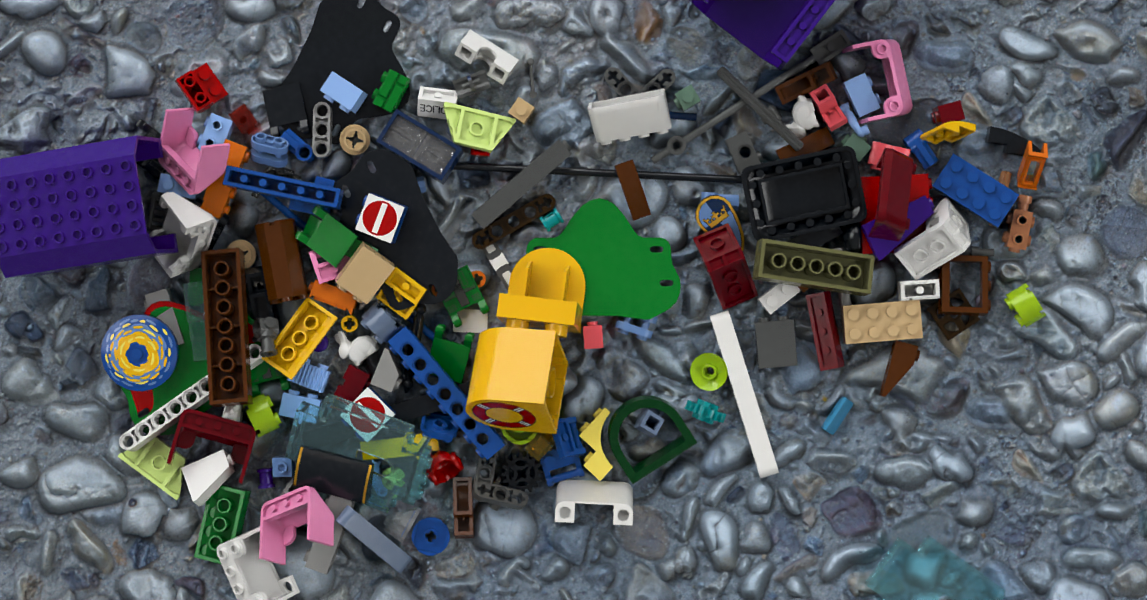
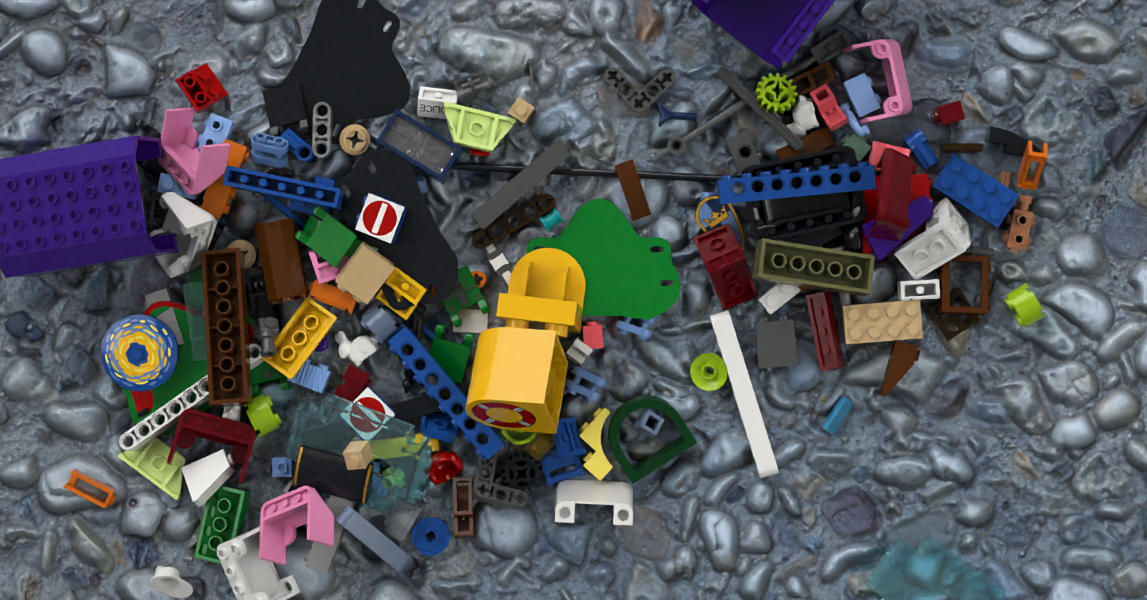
clear red brick [229,104,260,135] -> none
dark purple bush [257,468,275,489] -> none
light blue brick [278,389,323,423] -> none
light blue brick [320,71,368,114] -> none
yellow bush [341,315,359,332] -> none
light grey slope [370,347,403,393] -> none
green brick [371,69,411,114] -> none
white arch [454,29,519,85] -> none
white windscreen [588,88,672,145] -> none
sand green brick [673,84,701,112] -> none
teal gear [685,398,726,424] -> none
yellow slope [920,121,976,144] -> none
none -> orange window [64,468,117,509]
none -> white piece [148,565,193,598]
none -> tan brick [343,440,373,470]
none -> white slope [565,338,592,366]
none -> medium blue brick [565,364,608,403]
none -> blue brick [717,161,876,204]
none -> lime gear [755,73,798,115]
none -> dark brown piece [939,143,984,153]

